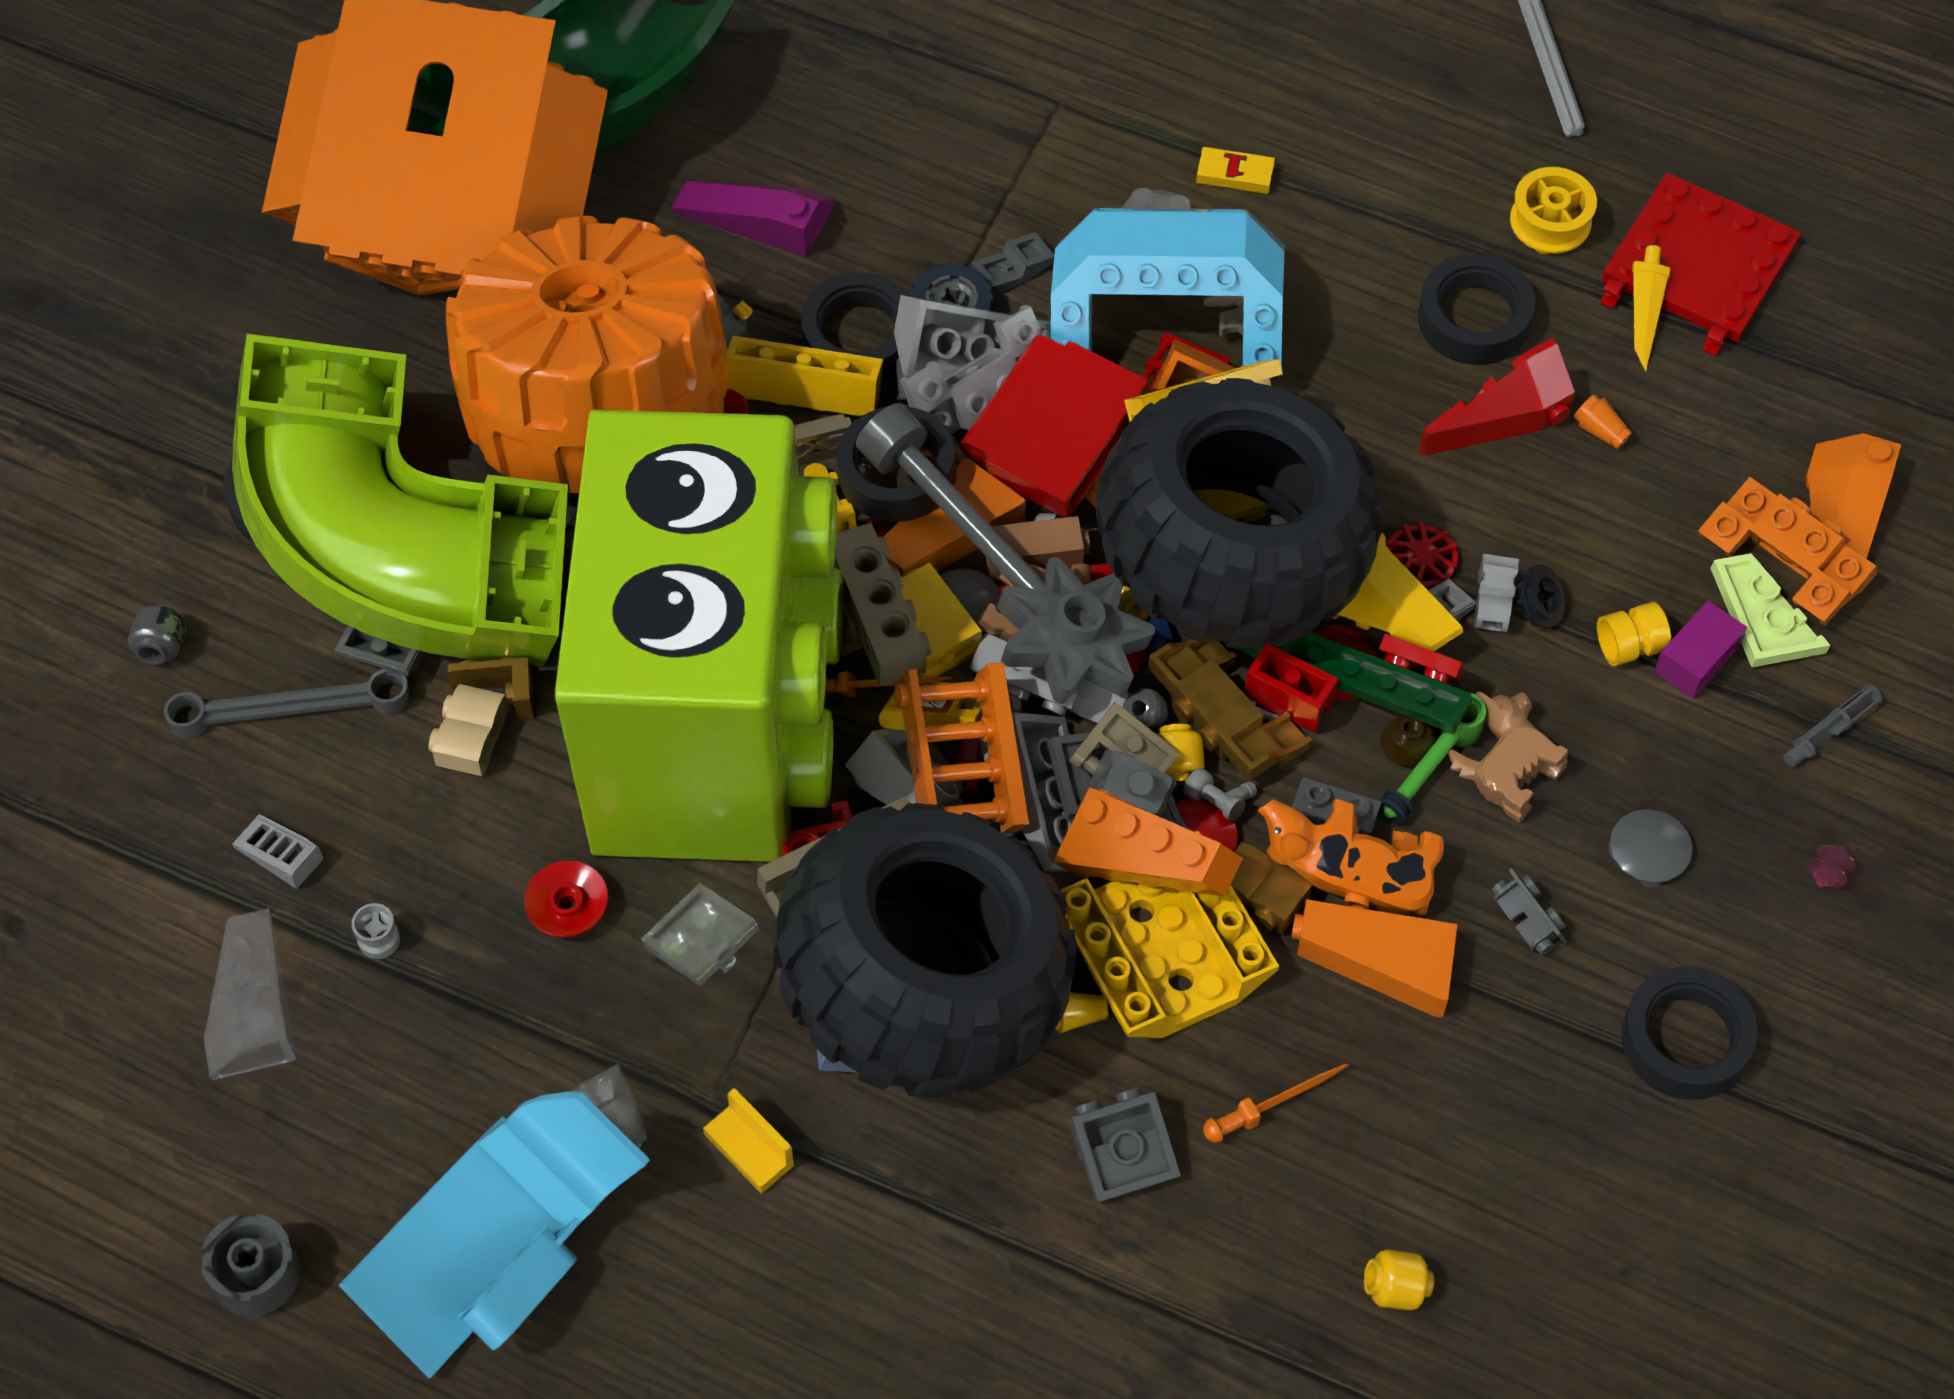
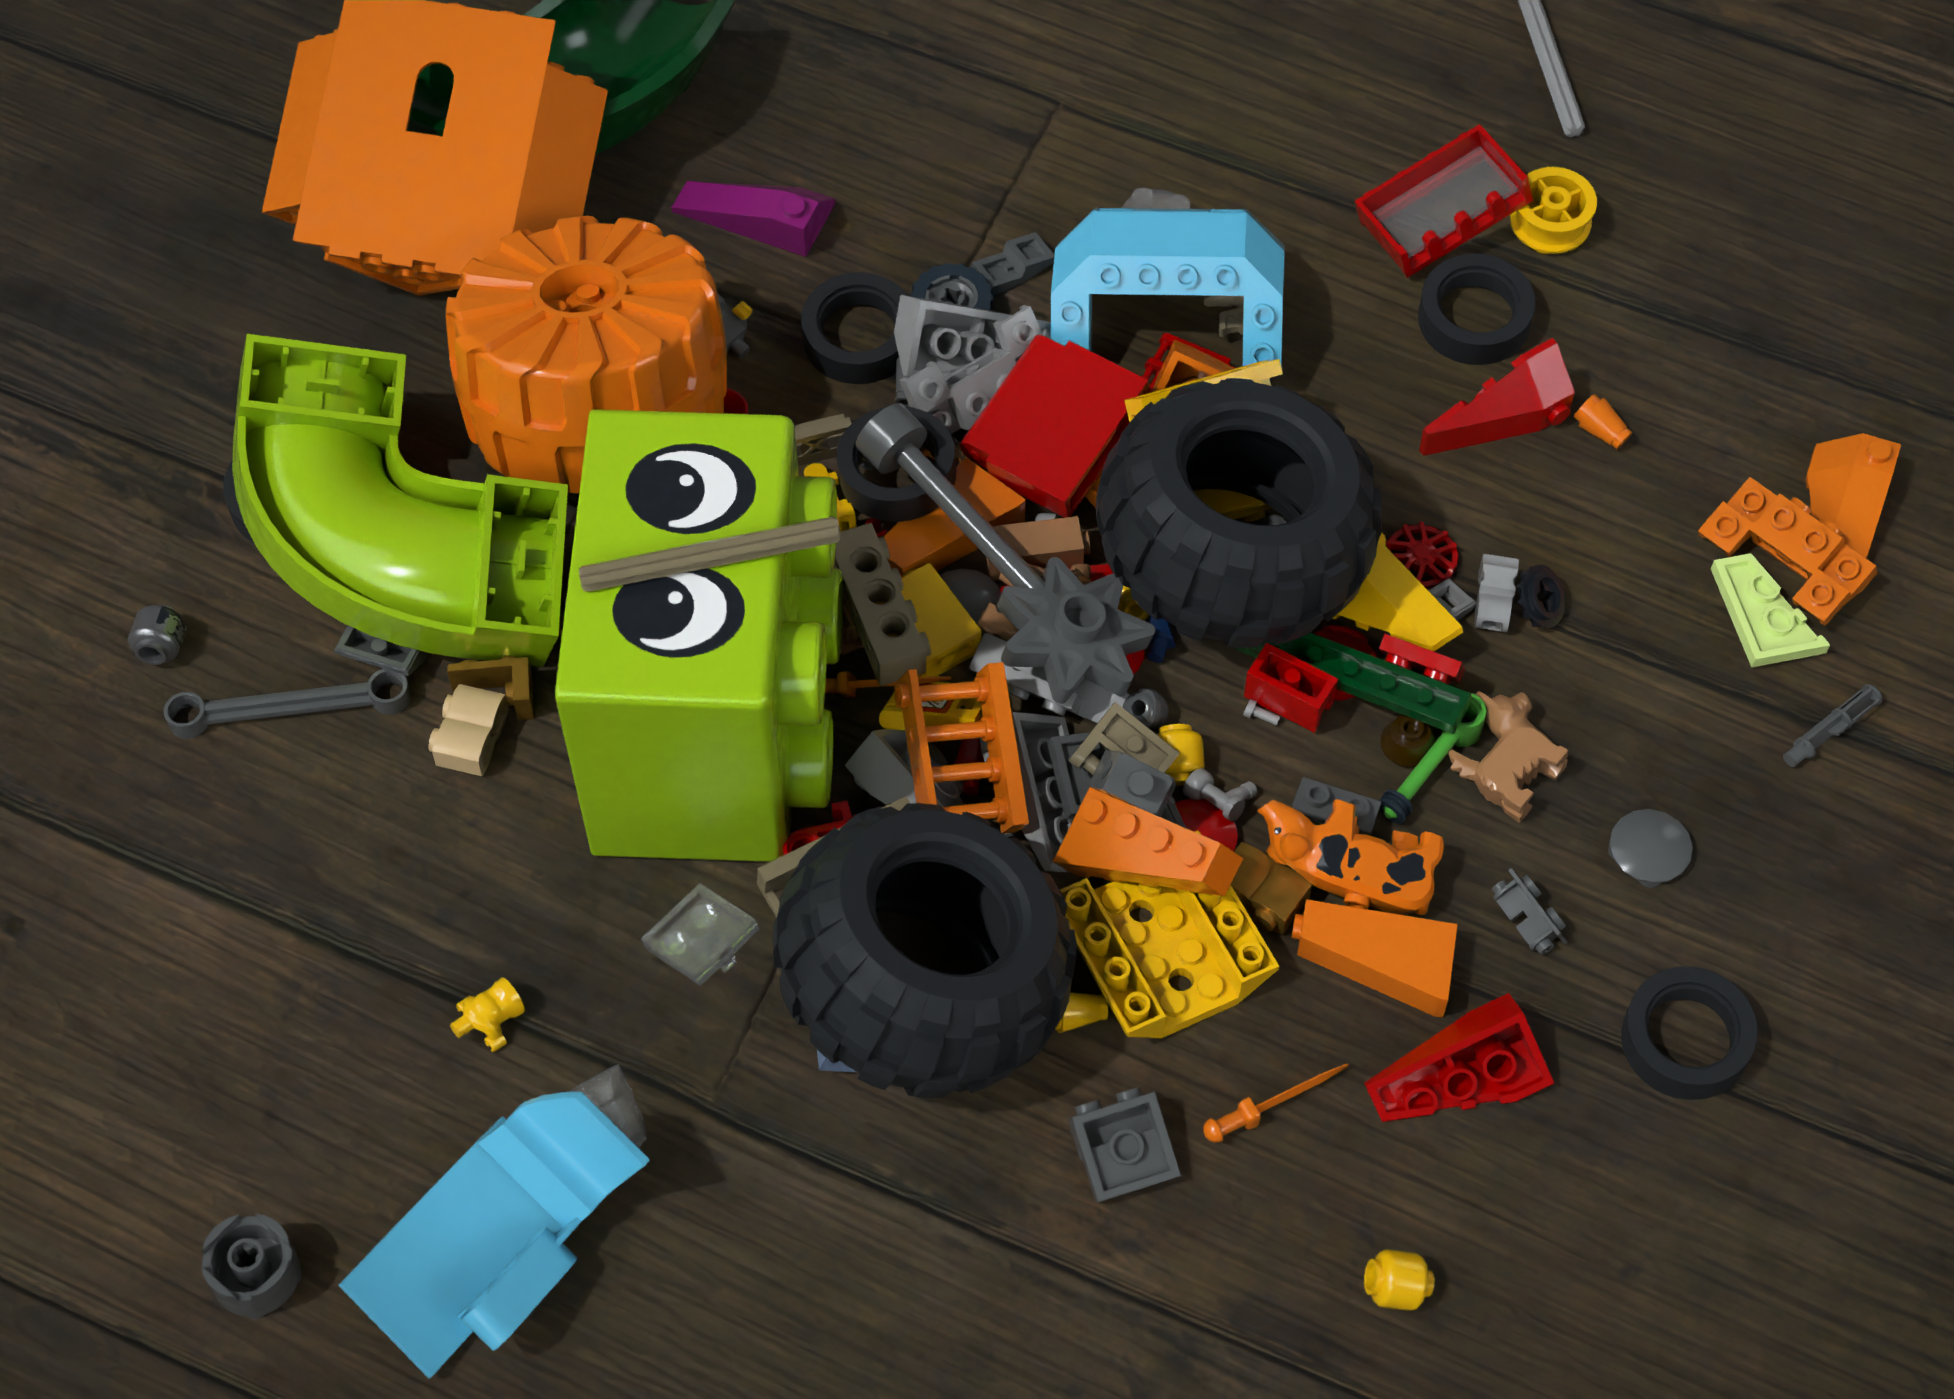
clear wedge [204,908,296,1081] -> none
light grey slope [232,814,324,889] -> none
light grey wheel [351,903,400,959] -> none
red dish [524,861,608,938] -> none
yellow panel [703,1088,794,1194] -> none
yellow brick [726,336,883,417] -> none
pearl gold bracket [1148,638,1313,782] -> none
yellow tile [1196,147,1275,194] -> none
yellow wheel [1597,602,1671,667] -> none
red plate [1600,172,1802,356] -> none
yellow bar [1632,245,1670,372] -> none
magenta panel [1655,600,1747,699] -> none
clear pink wheel [1807,844,1855,888] -> none
none -> yellow piece [450,977,525,1052]
none -> dark tan axle [579,517,841,592]
none -> window [1354,124,1533,278]
none -> red wedge [1364,993,1554,1122]

